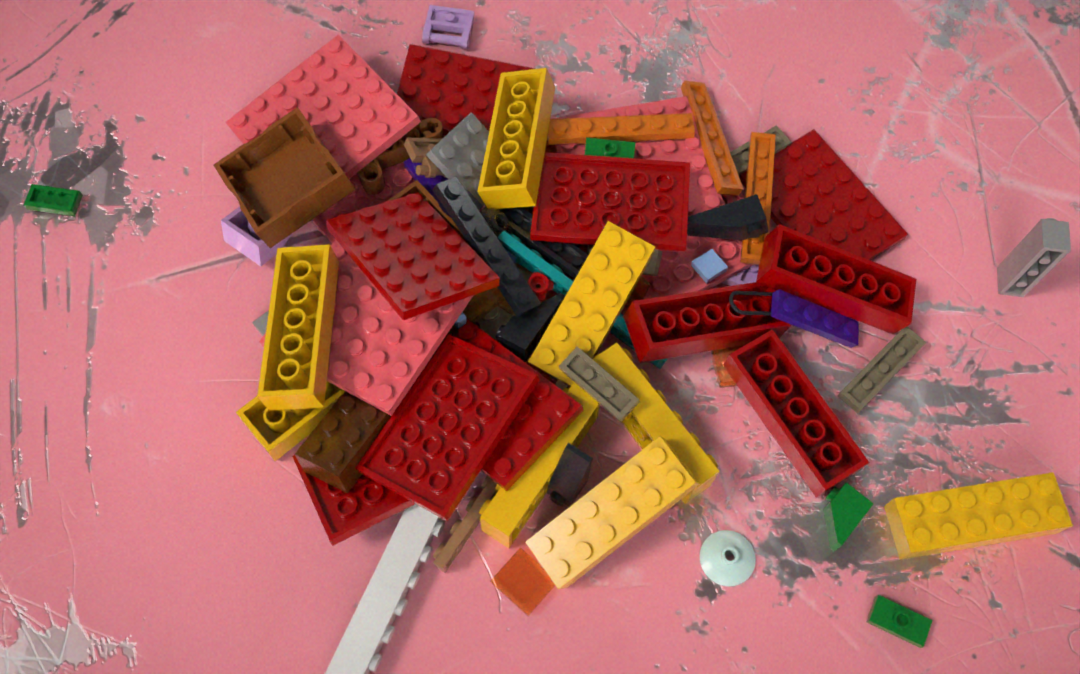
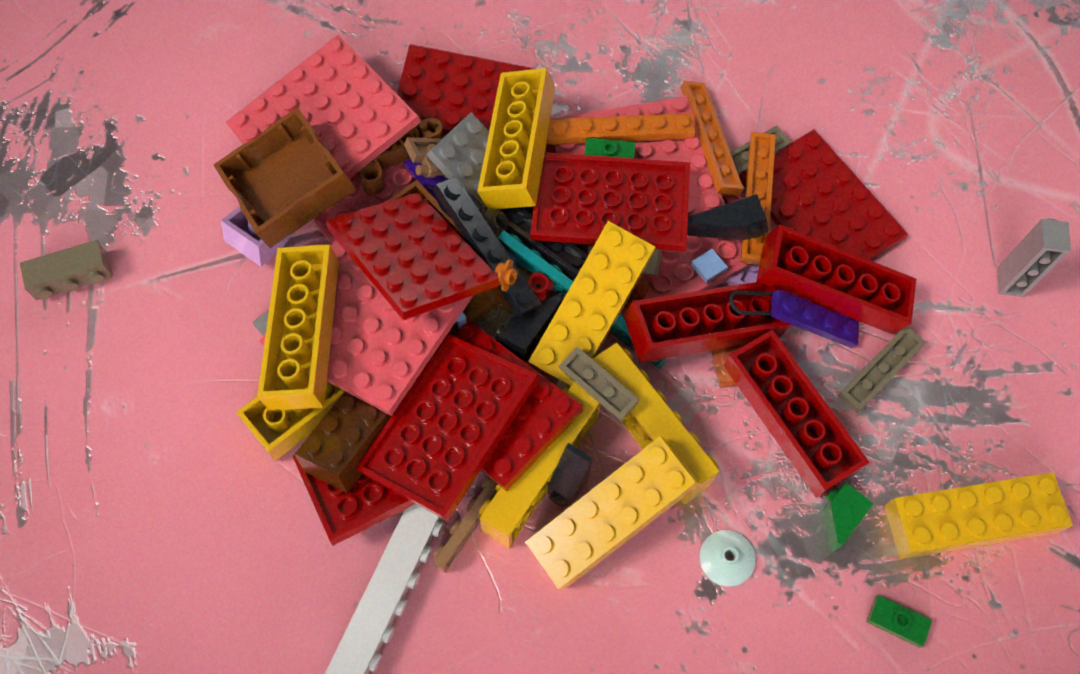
green plate [24,184,83,216] -> none
lavender plate [422,5,475,50] -> none
clear orange piece [490,547,556,616] -> none
none -> dark tan brick [20,240,112,300]
none -> orange plate [494,259,517,291]

